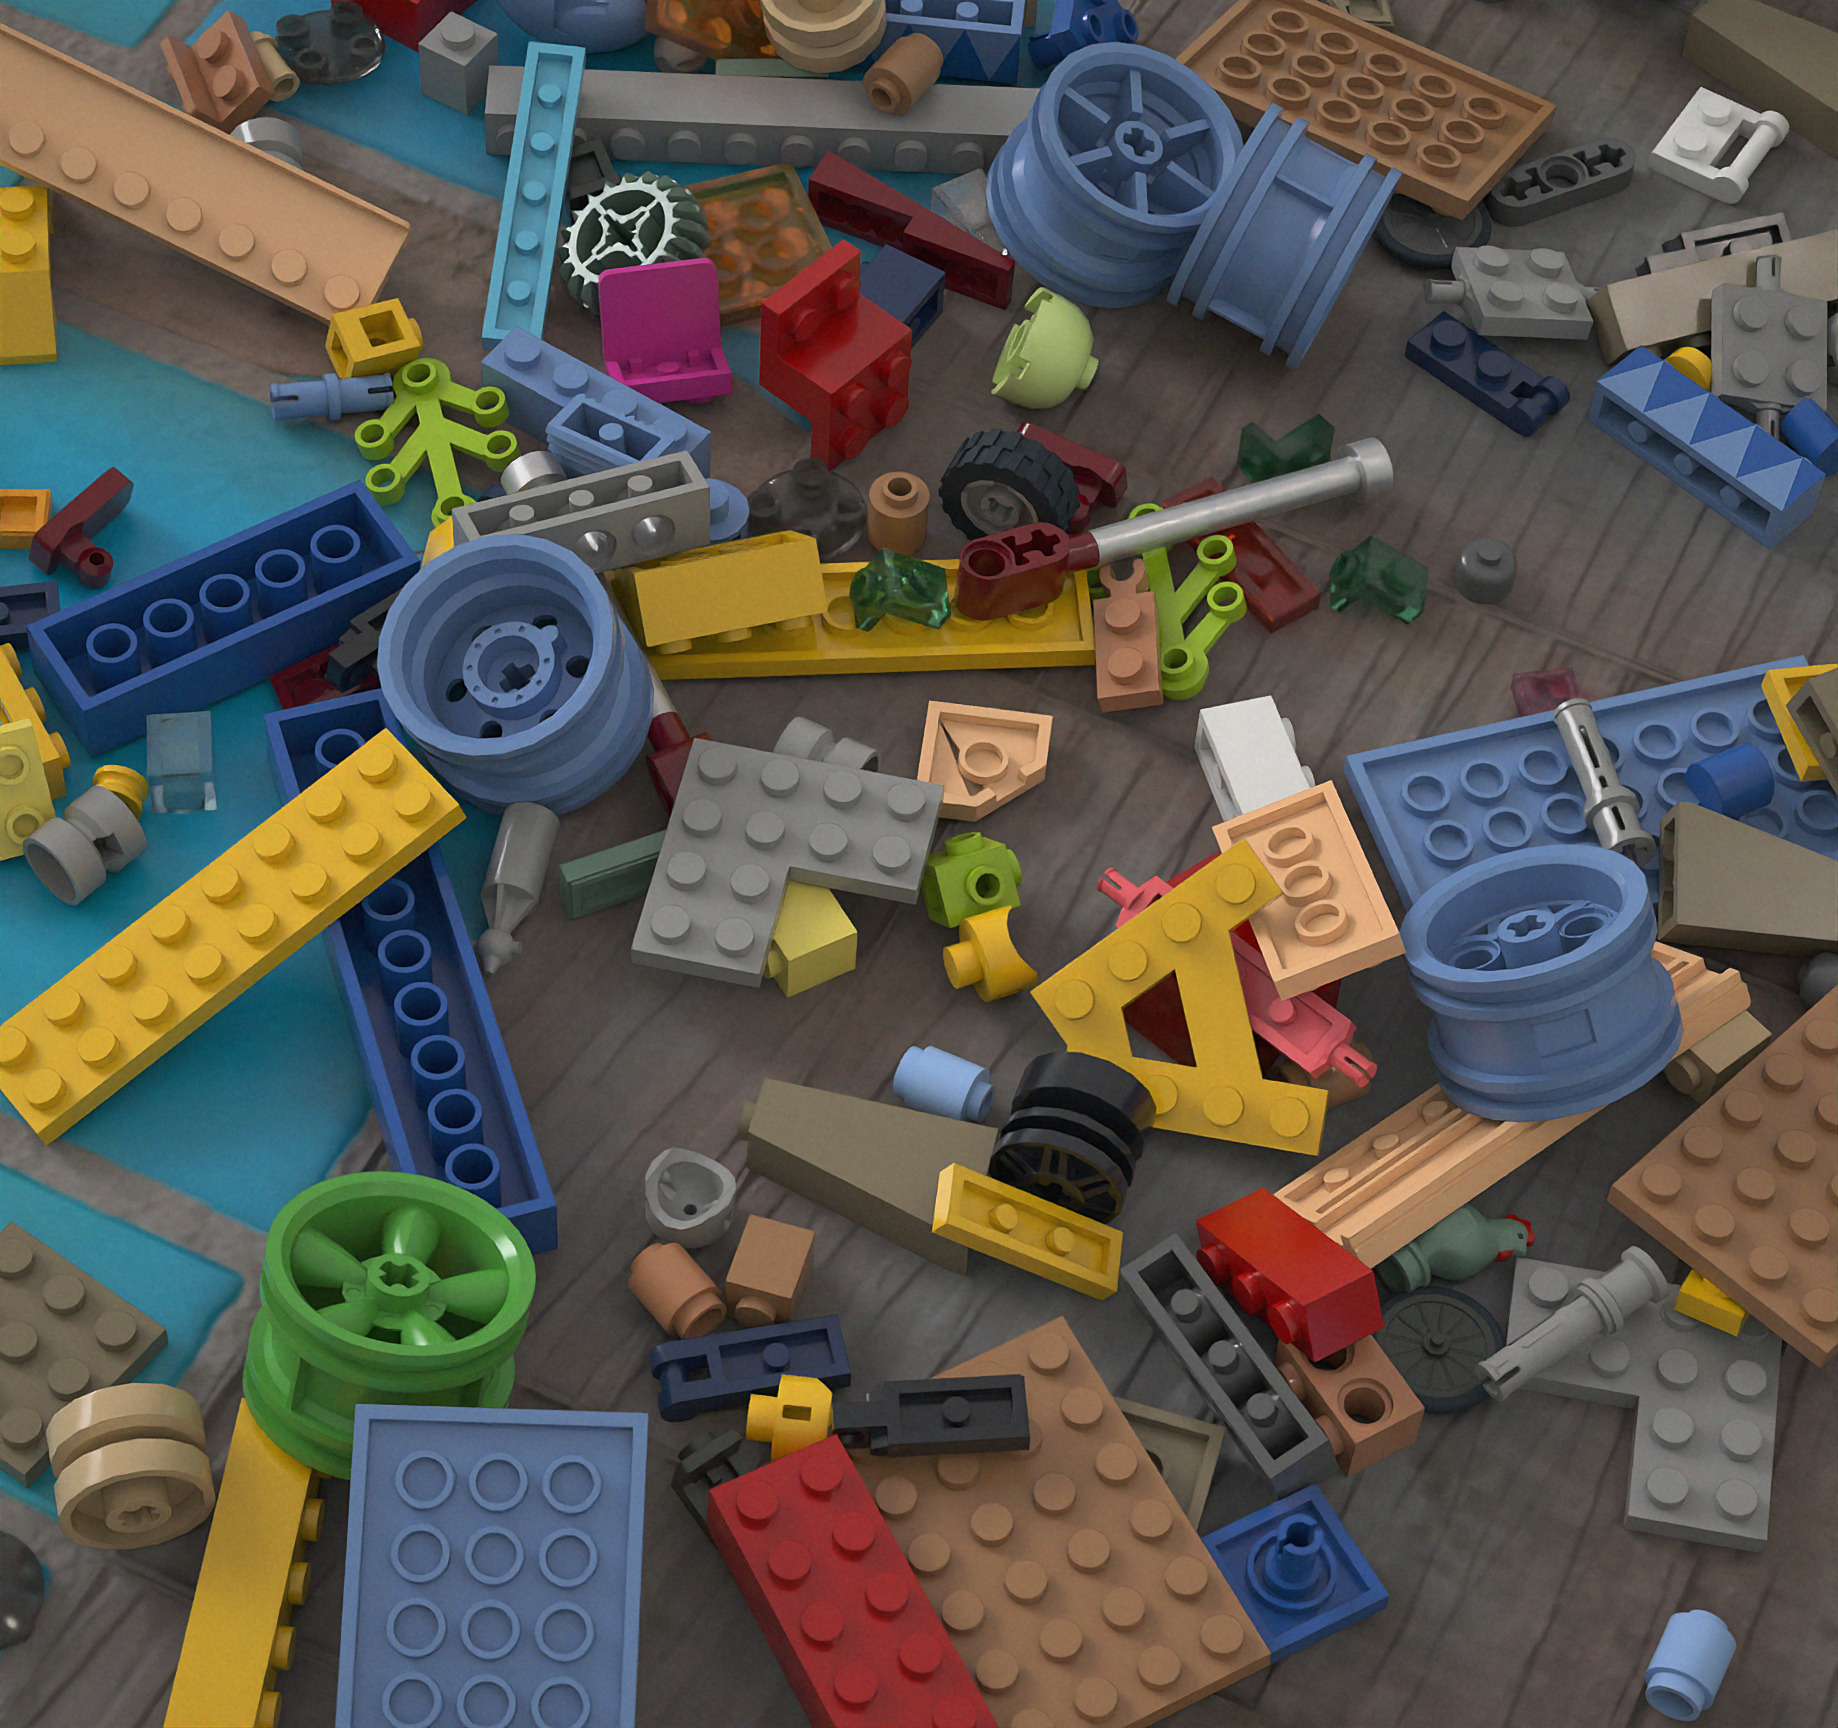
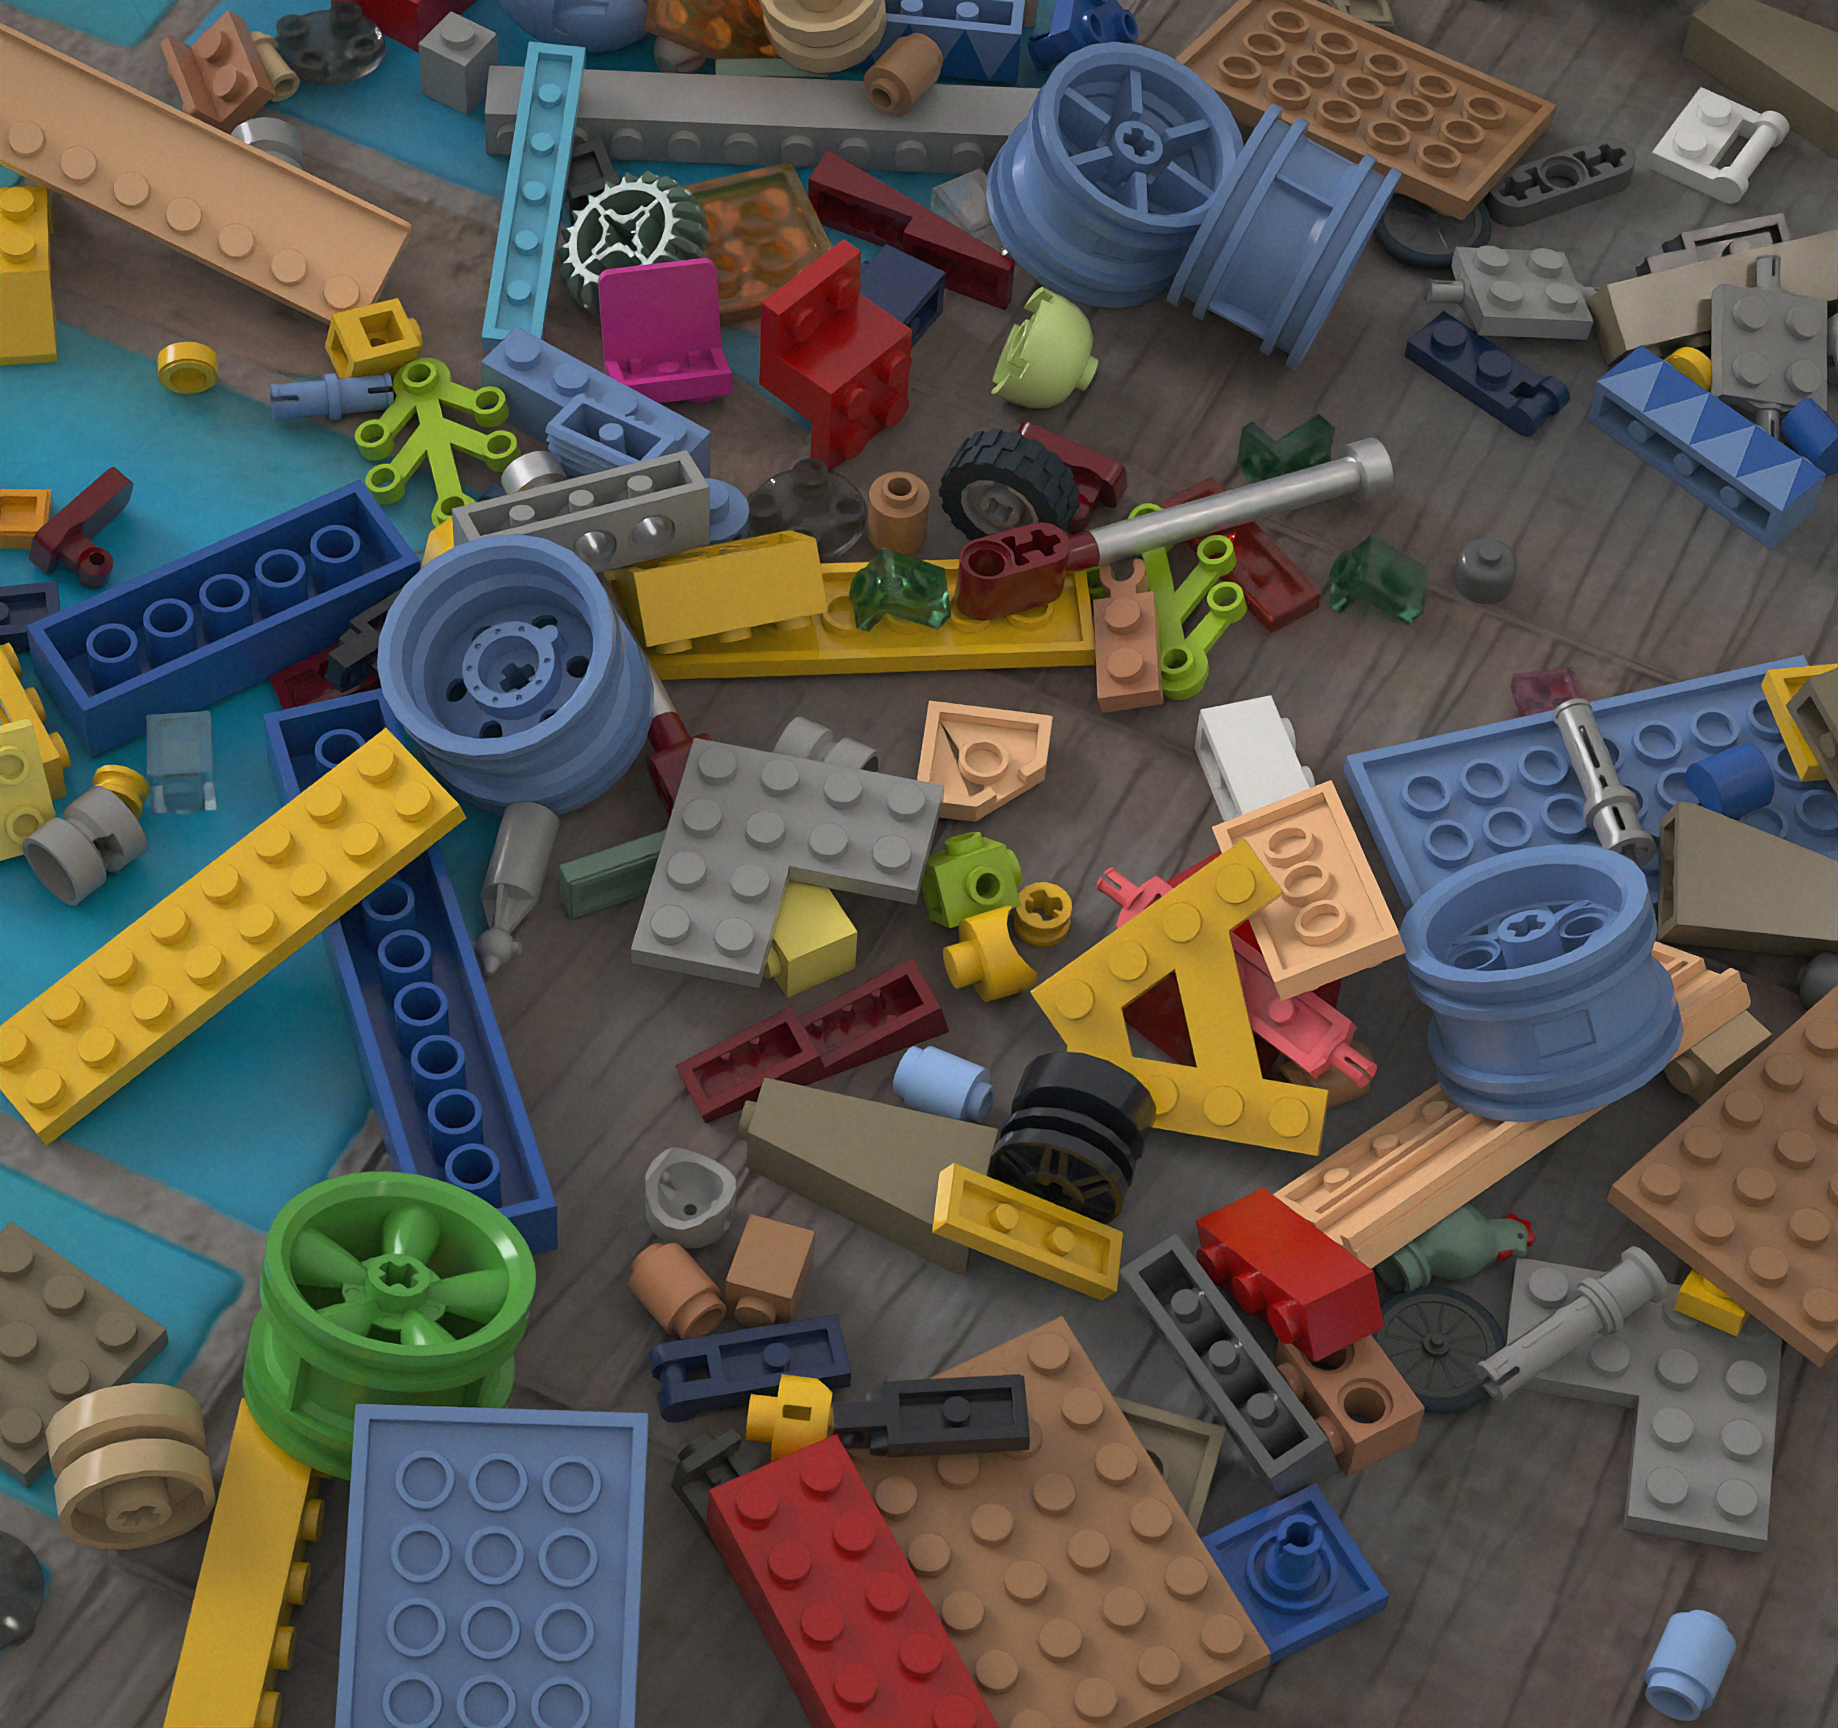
none -> yellow tile [157,342,218,394]
none -> dark red slope [675,958,949,1123]
none -> yellow bush [1013,882,1072,947]

